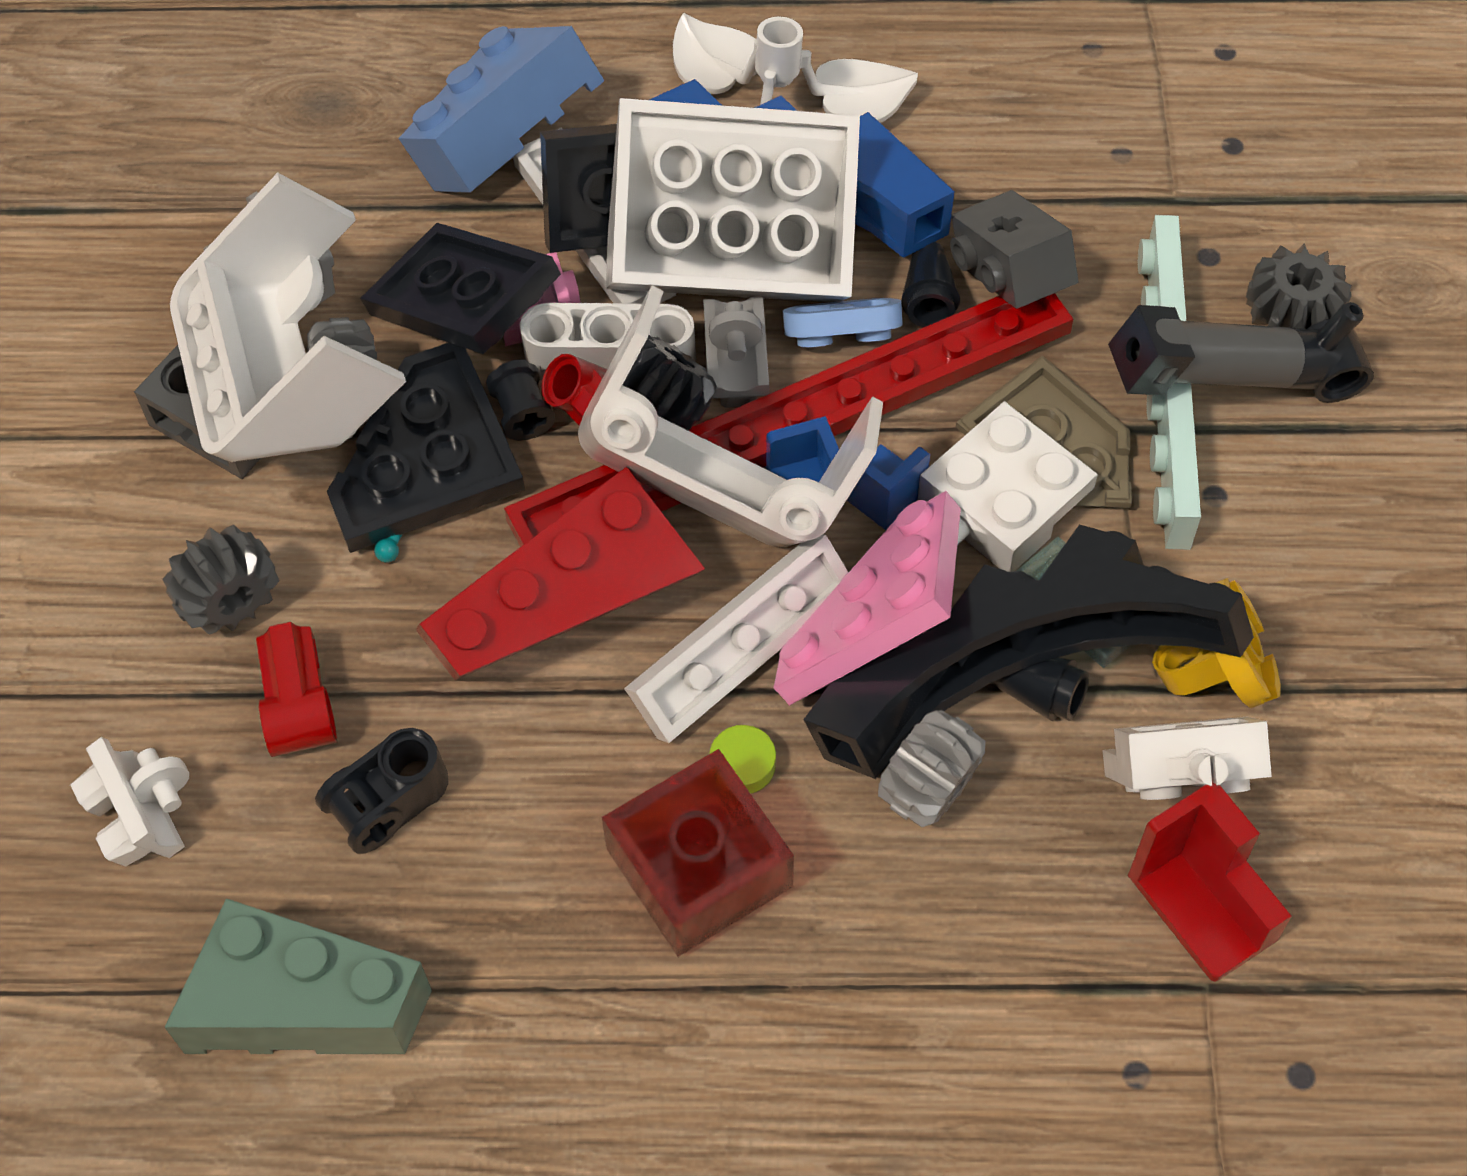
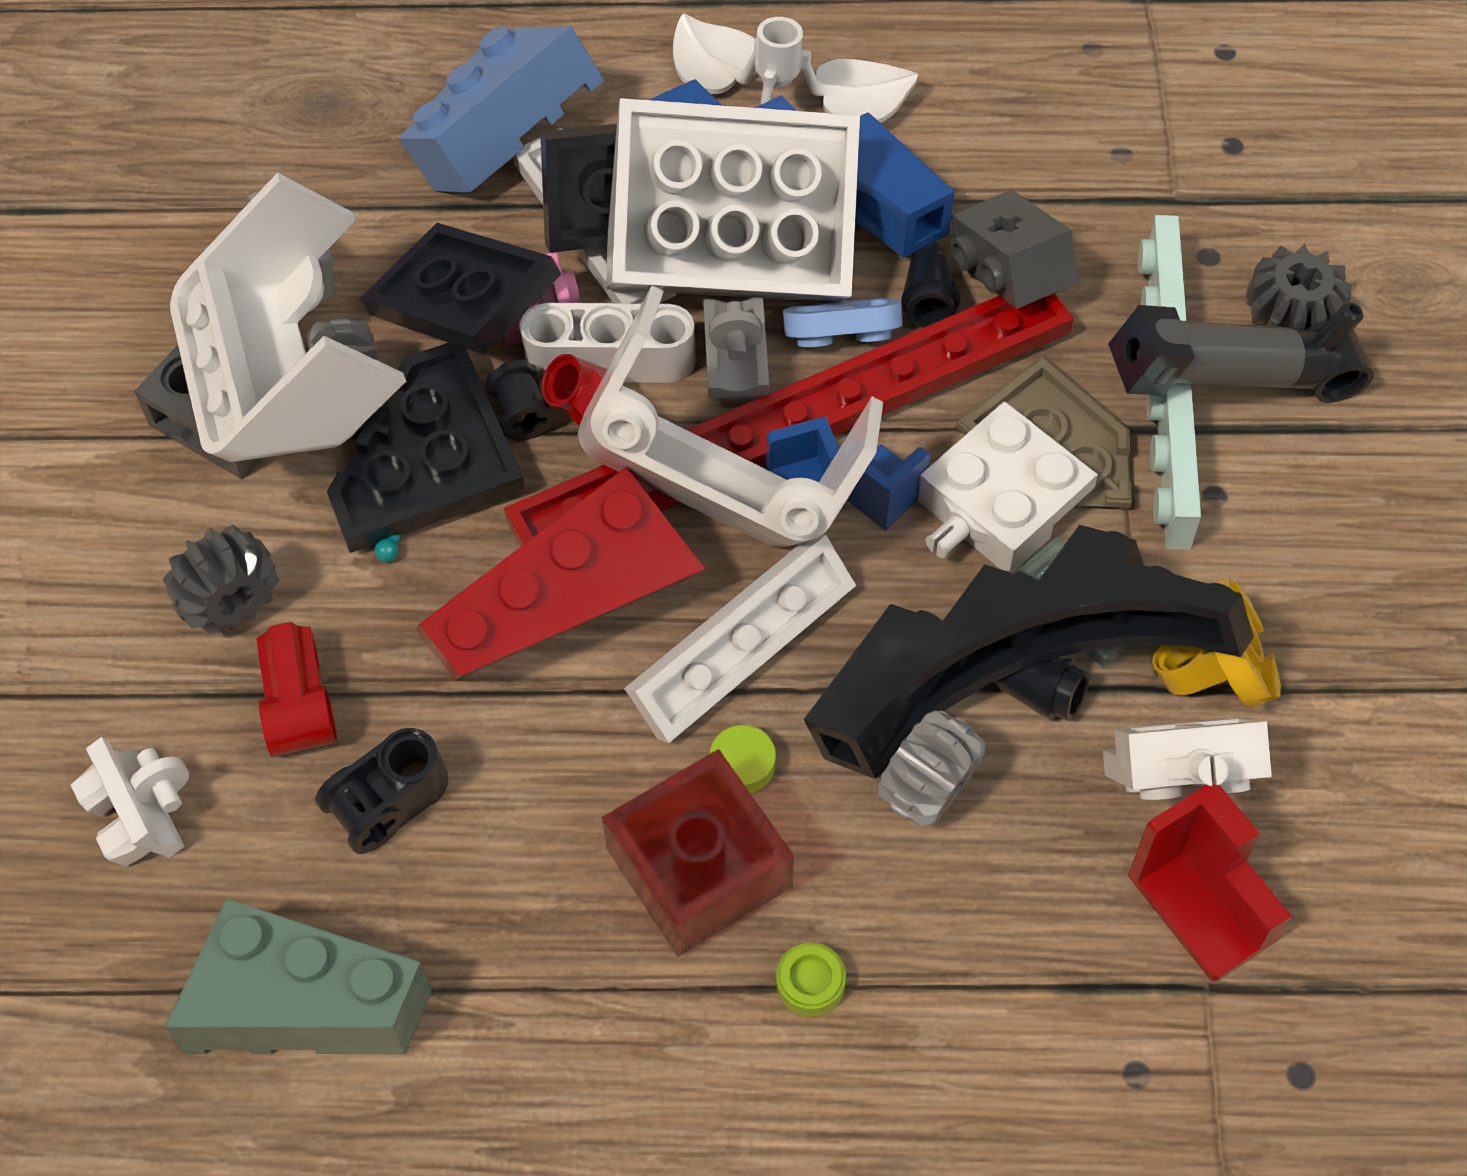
black gear [623,335,717,431] -> none
bright pink plate [774,491,961,706] -> none
none -> lime tile [776,942,846,1017]

